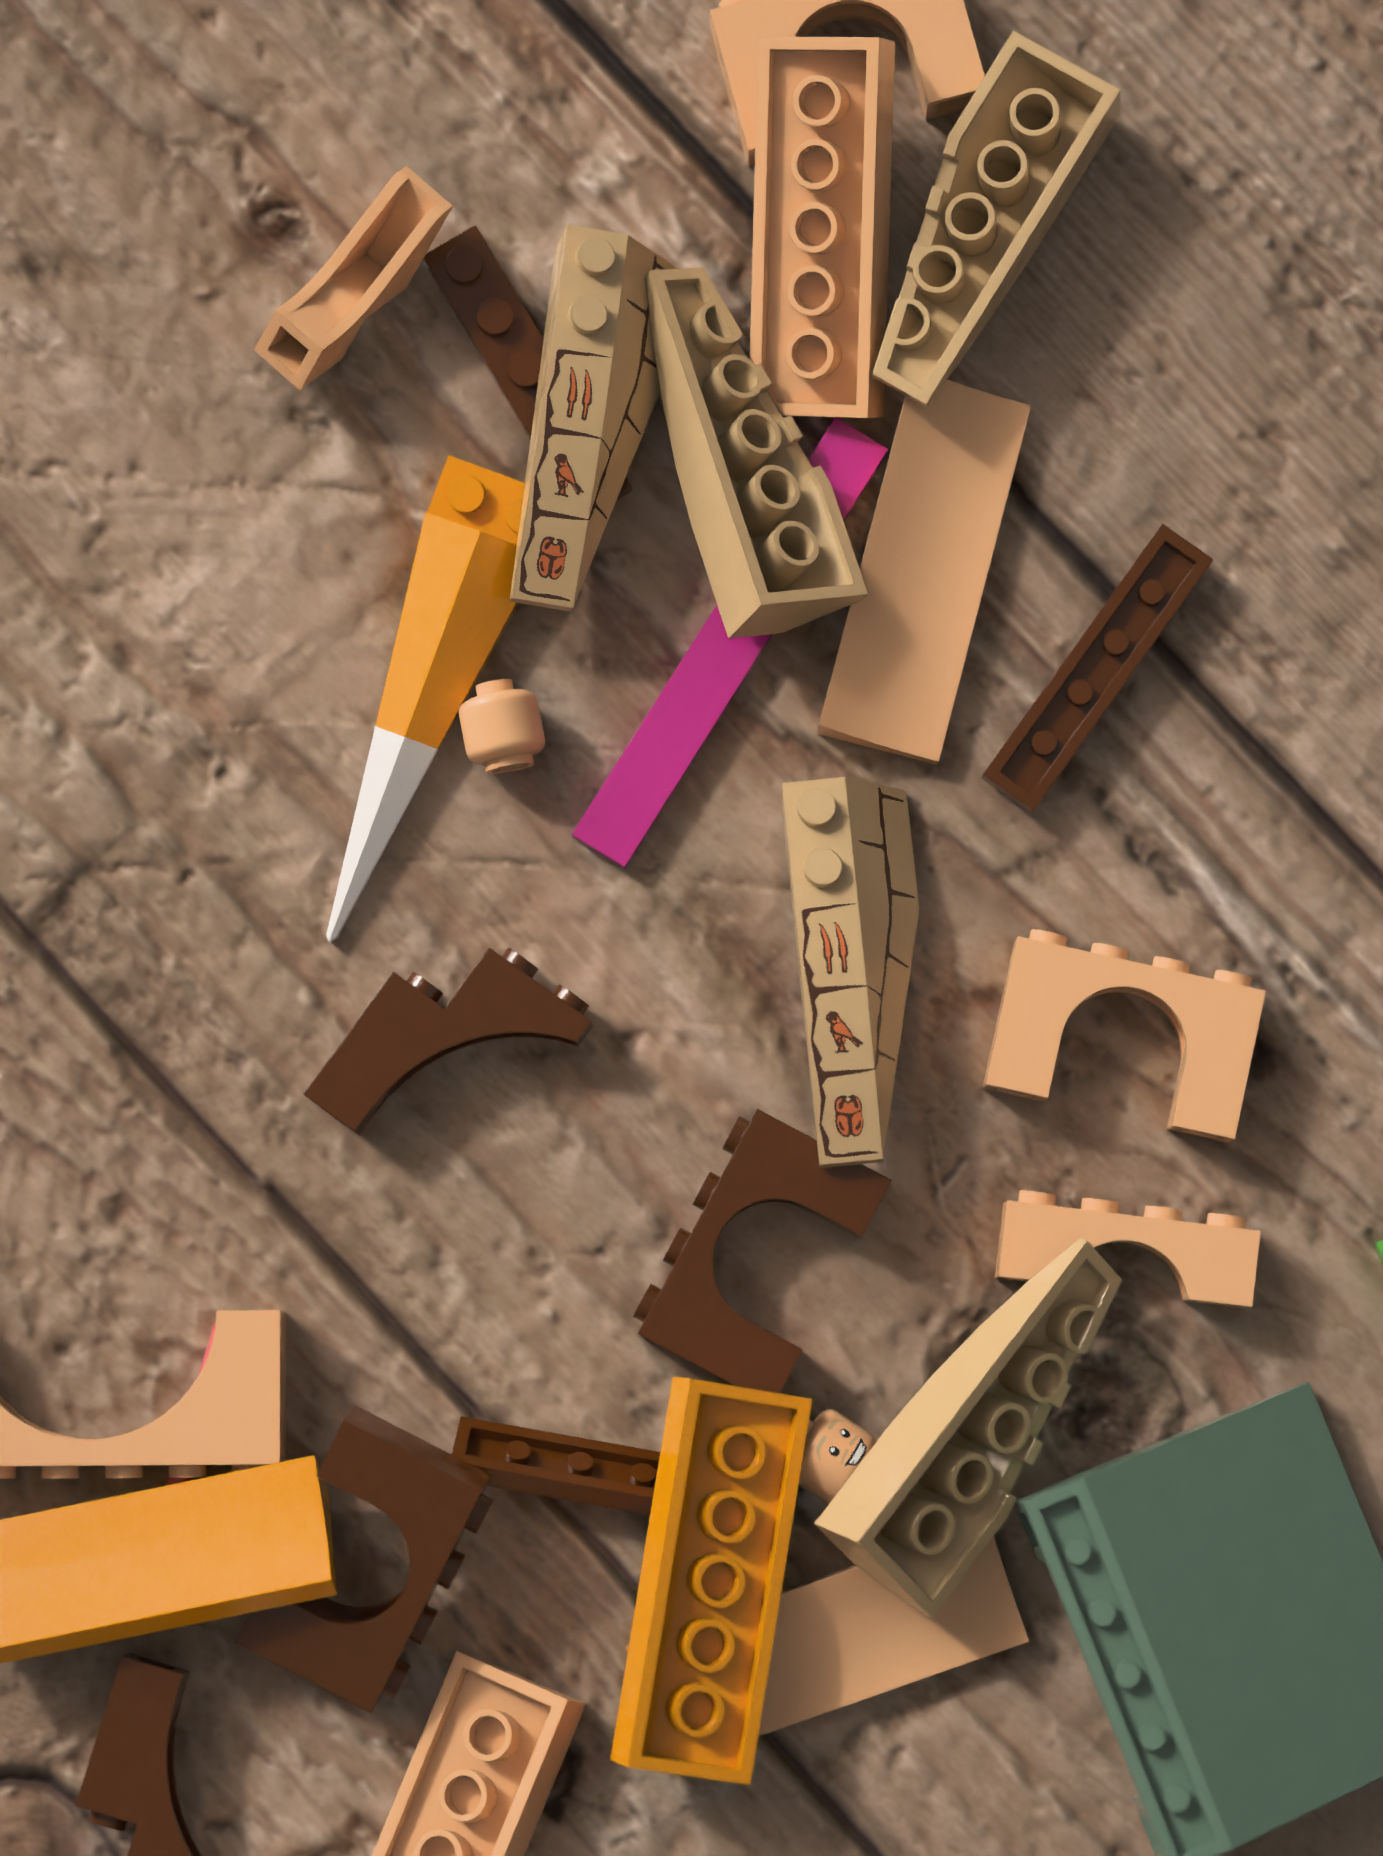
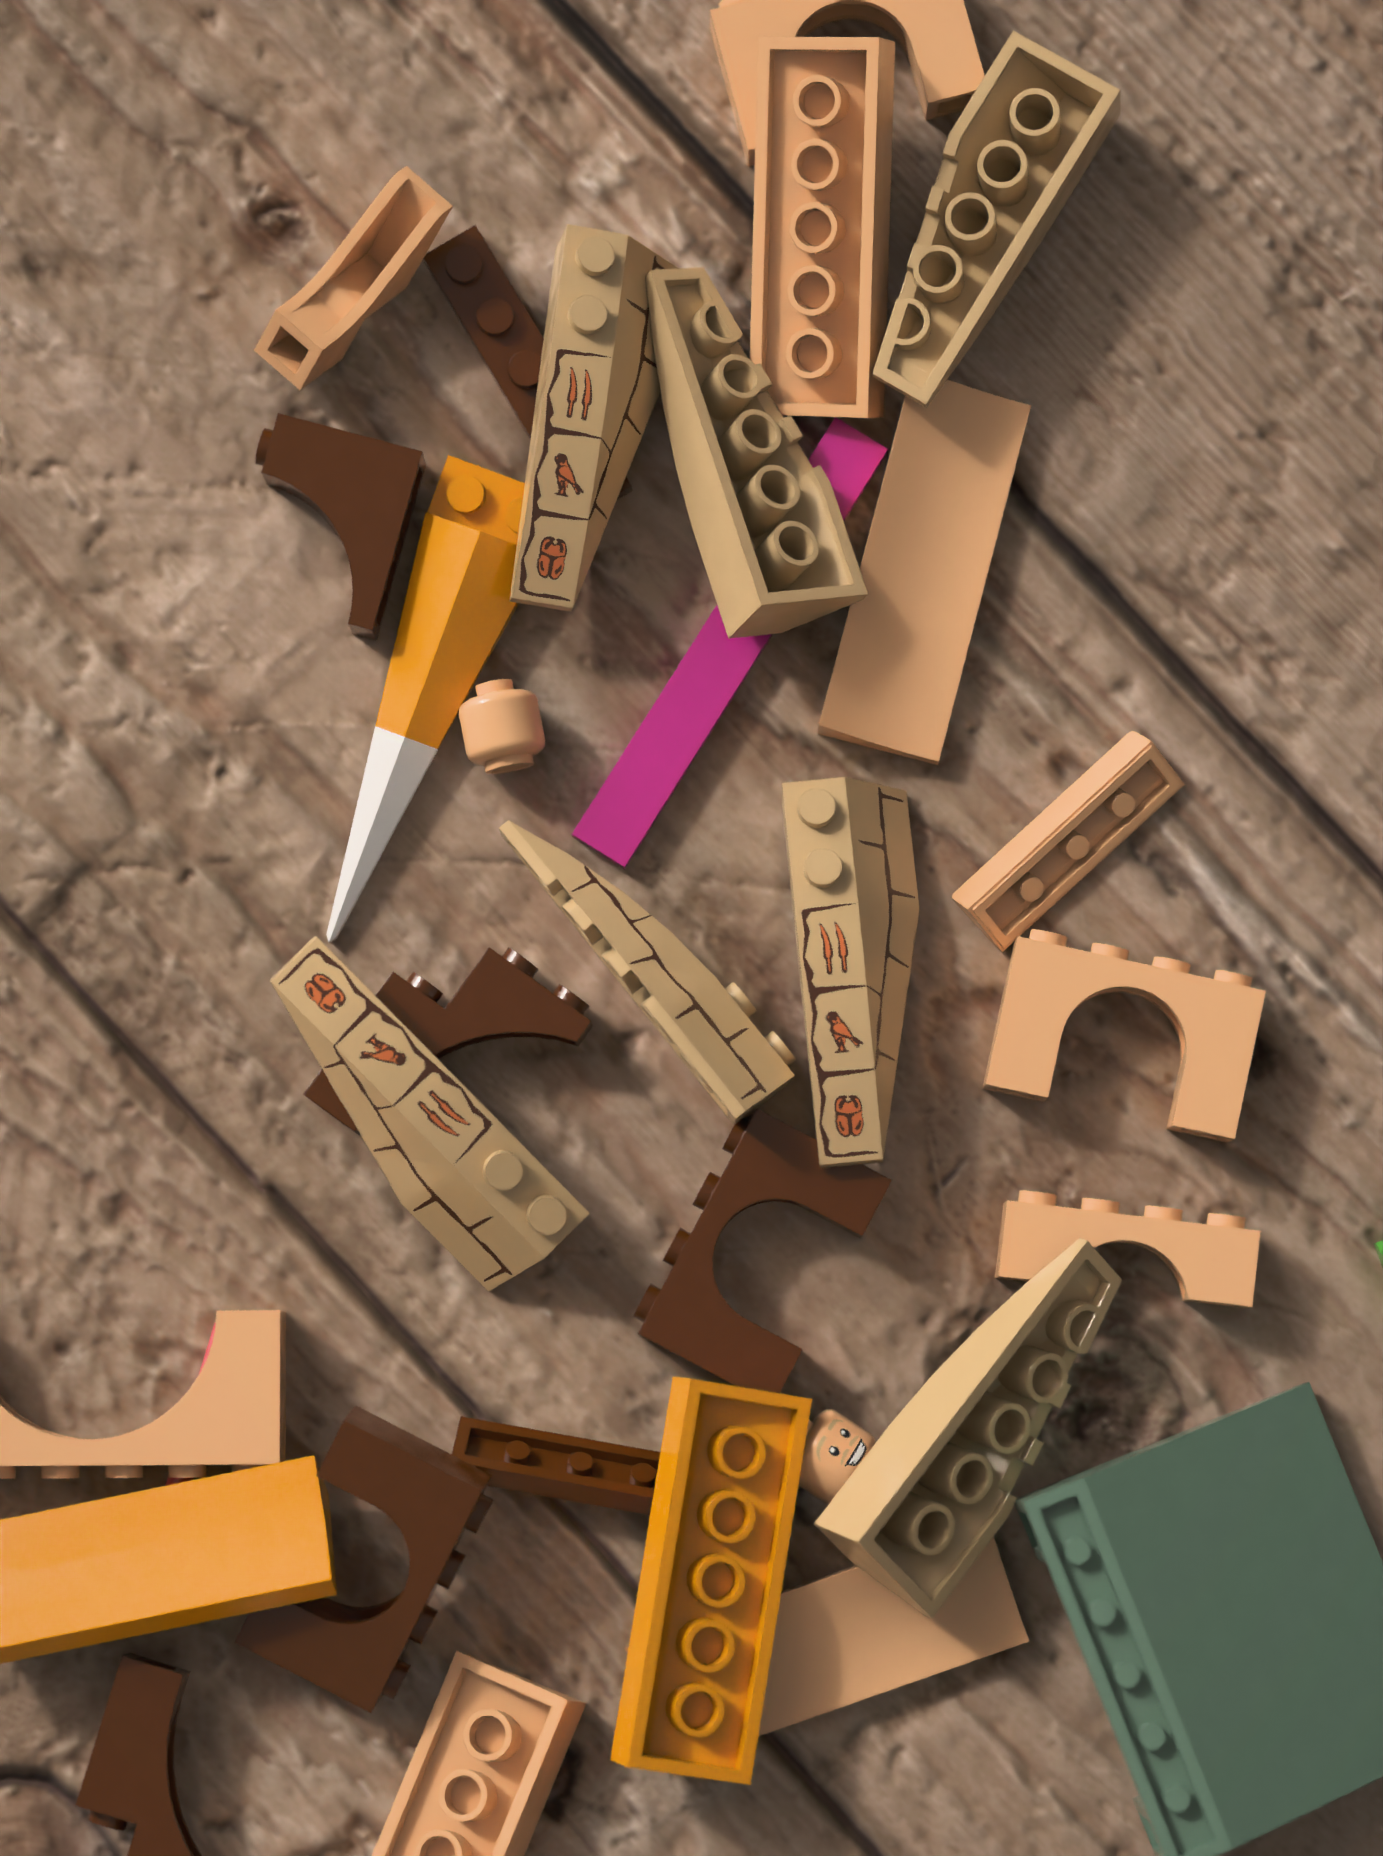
reddish brown plate [981,524,1214,814] -> none
none -> reddish brown arch [255,413,426,641]
none -> tan wedge [270,936,590,1291]
none -> tan wedge [499,820,796,1125]
none -> light nougat slope [952,731,1185,952]

